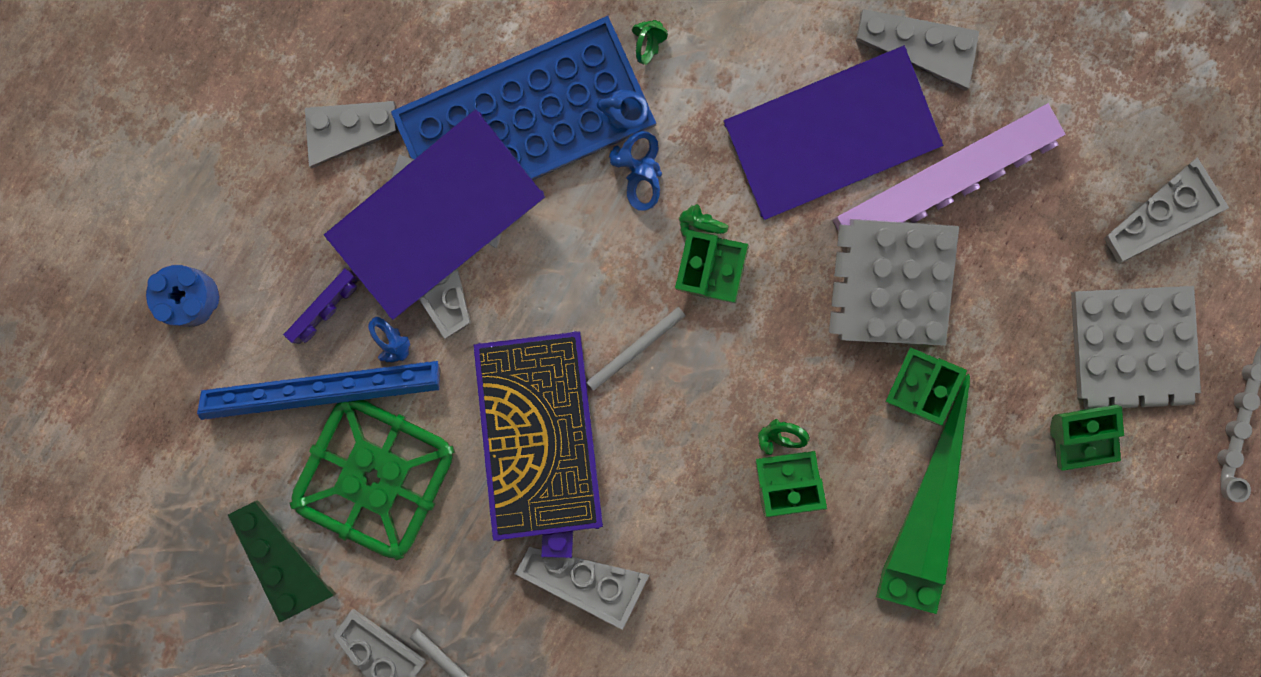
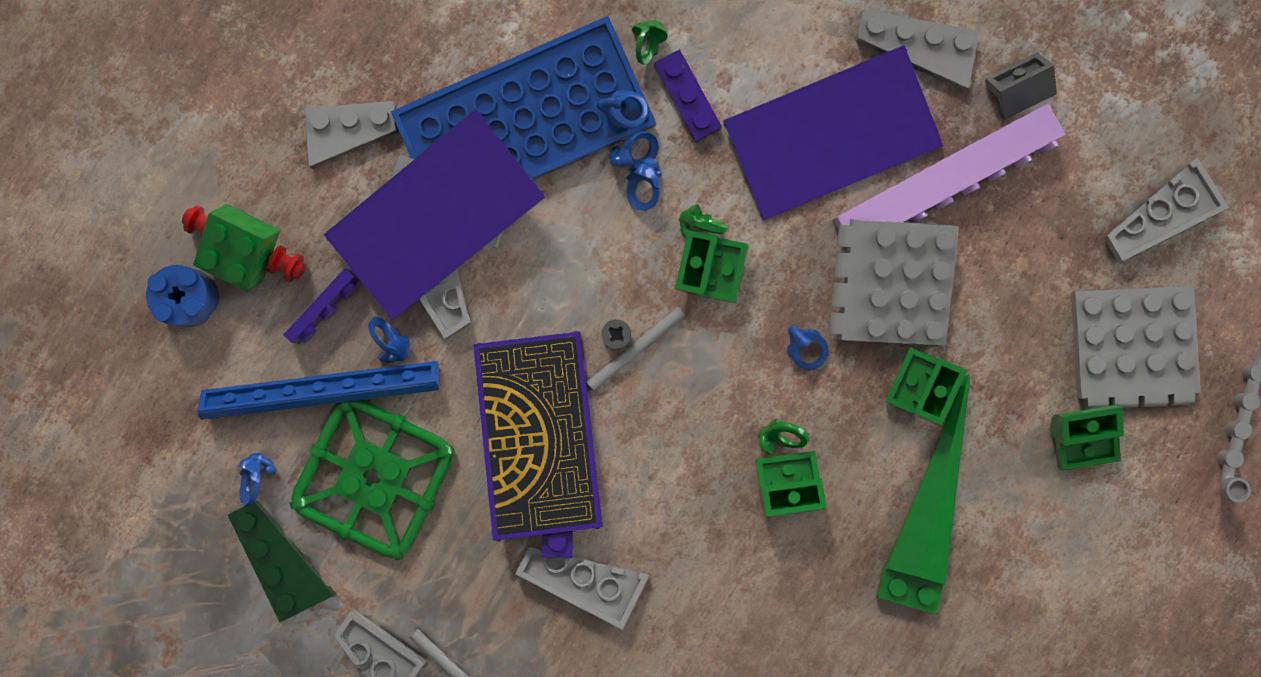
none -> green brick [182,204,306,292]
none -> blue piece [238,452,276,506]
none -> dark grey wheel [601,319,631,350]
none -> dark purple plate [653,49,722,143]
none -> blue piece [787,325,828,370]
none -> dark grey panel [985,52,1057,120]

